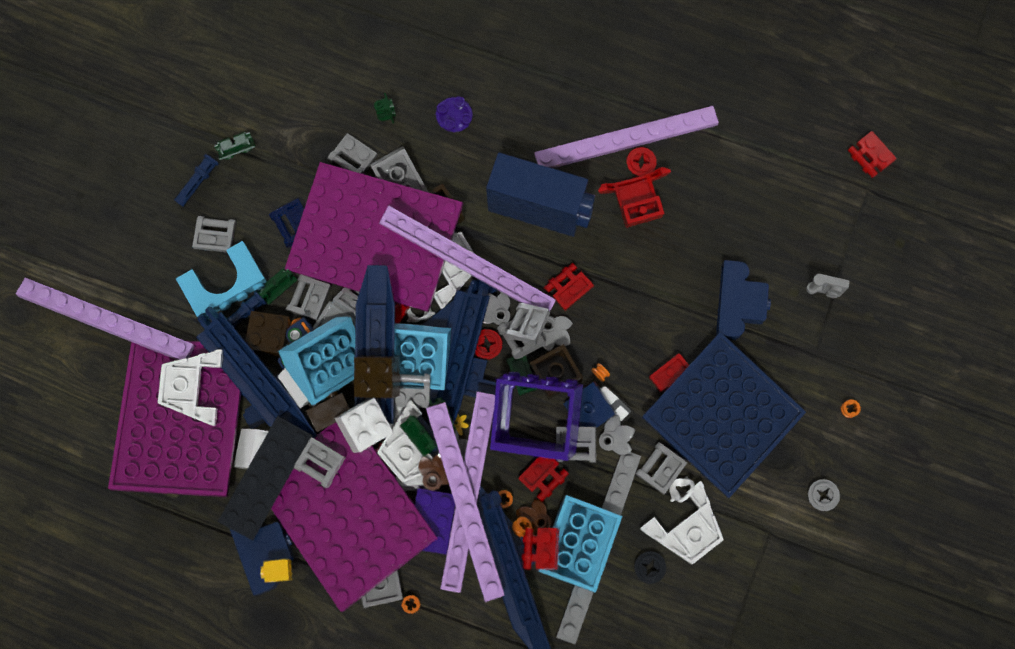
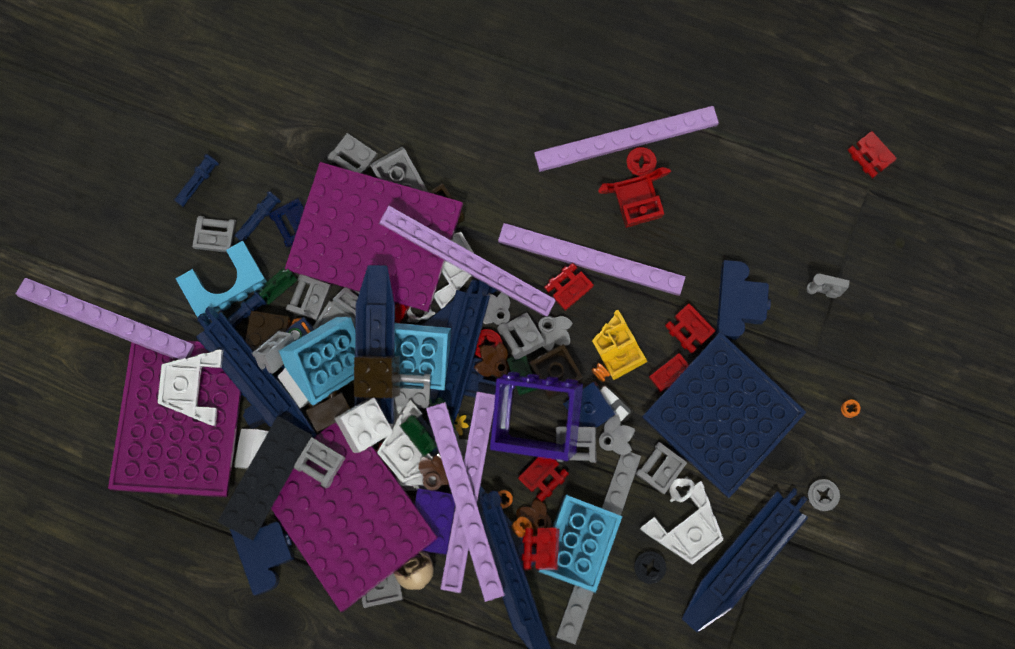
dark green hinge [214,132,255,160] -> none
yellow brick [261,559,292,583] -> none
dark green hinge [374,93,396,123] -> none
orange bush [402,595,420,614] -> none
dark purple dish [436,96,473,132] -> none
dark blue brick [486,152,596,237] -> none
light grey plate [504,303,550,345] -> none
none -> dark blue pin [234,191,281,242]
none -> light grey hinge [252,331,295,374]
none -> tan cylinder [393,551,434,590]
none -> reddish brown plate [474,343,509,377]
none -> lavender plate [498,223,685,296]
none -> yellow slope [592,310,647,380]
none -> red plate [665,304,715,354]
none -> dark blue hinge [682,488,808,632]

